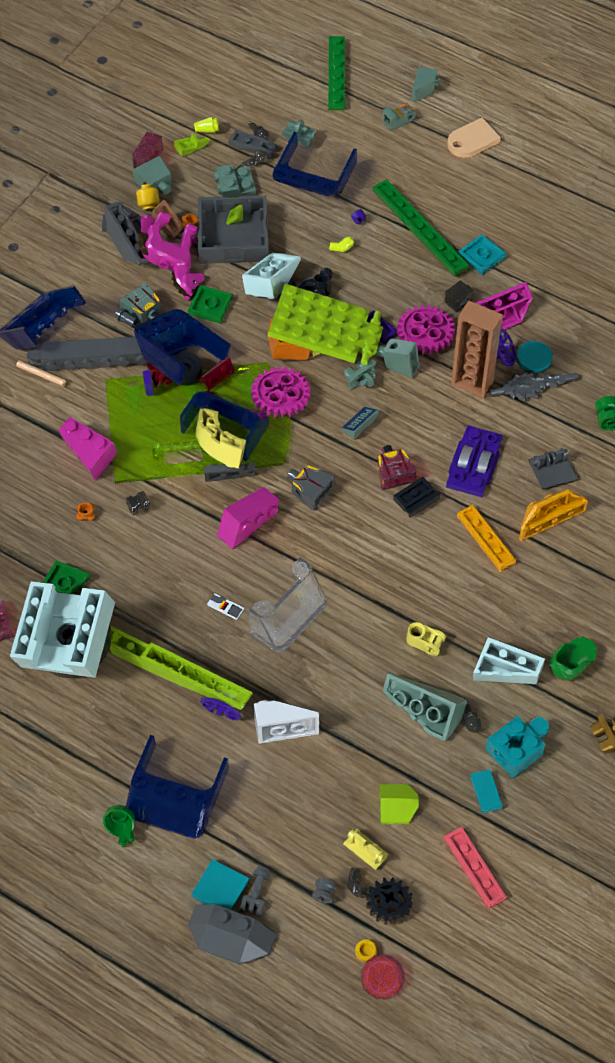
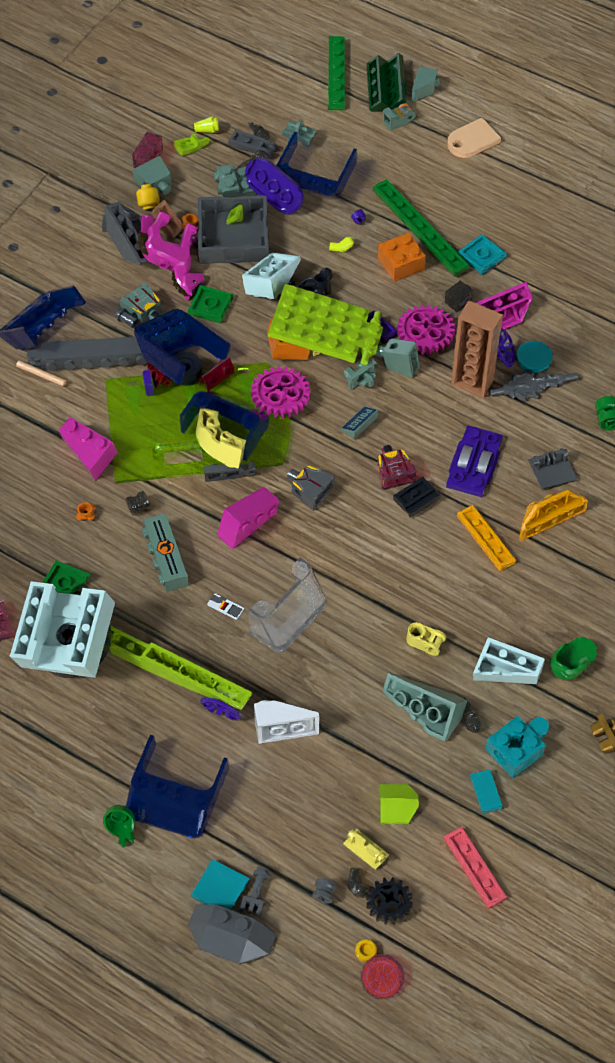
none -> sand green brick [141,513,189,592]
none -> dark purple tile [245,158,303,214]
none -> dark green slope [367,53,407,112]
none -> orange brick [378,232,426,282]

